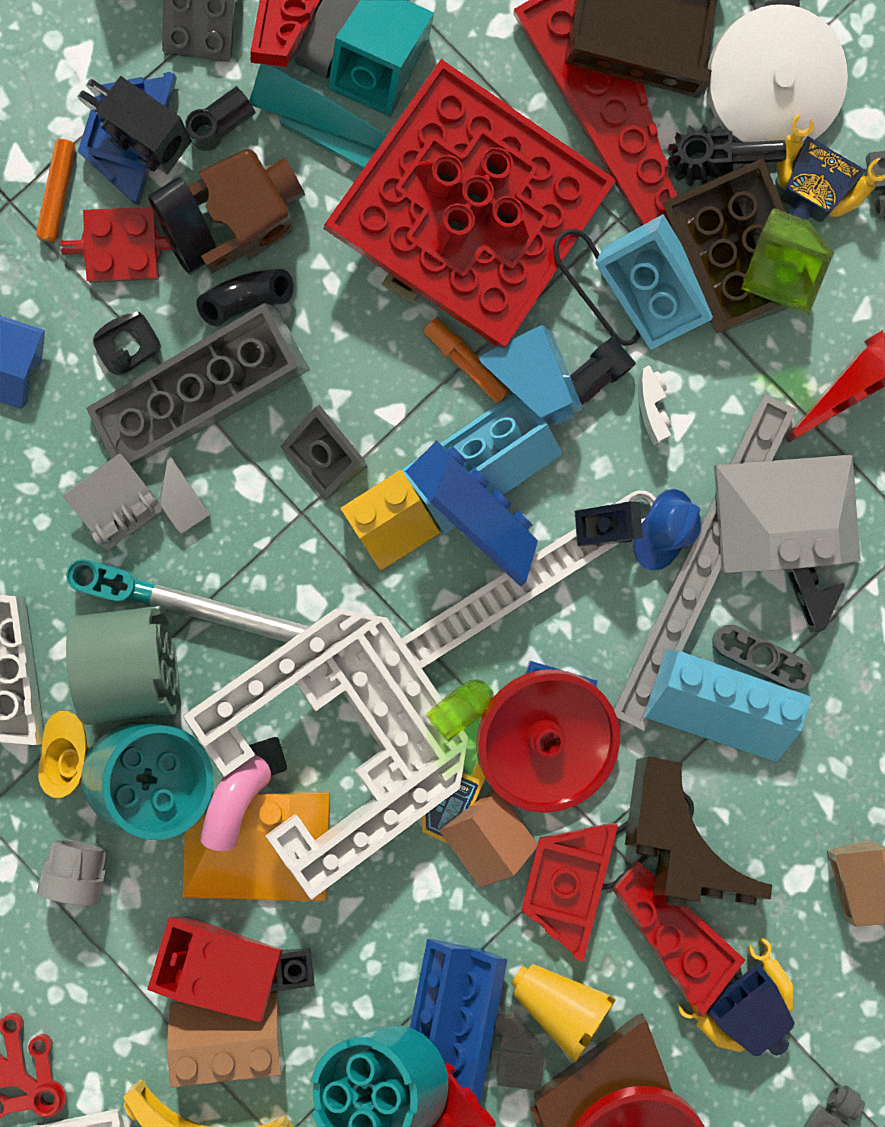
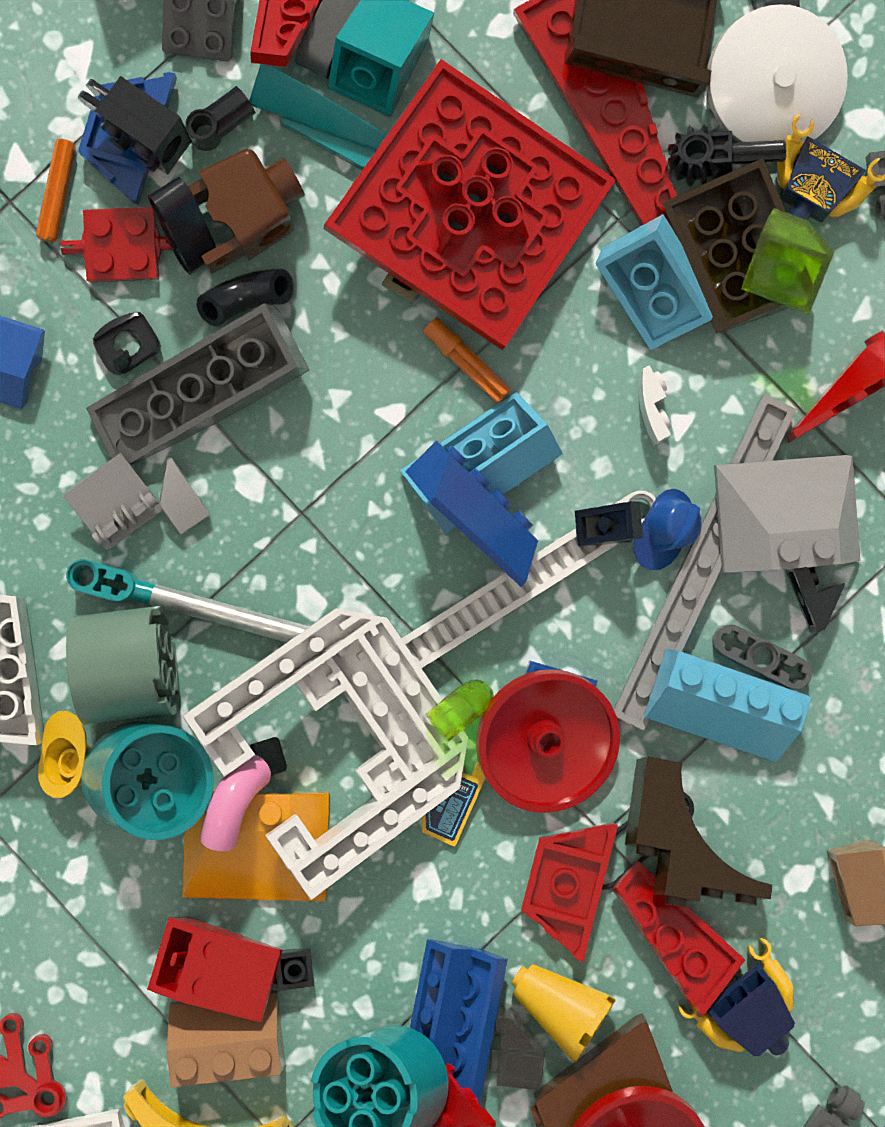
light grey piece [37,840,106,906] -> none
dark grey slope [281,405,367,501] -> none
yellow slope [340,470,440,571] -> none
nougat slope [438,789,537,888] -> none
dark azure slope [479,325,583,425] -> none
black piece [553,229,640,346] -> none
black piece [570,336,636,405] -> none

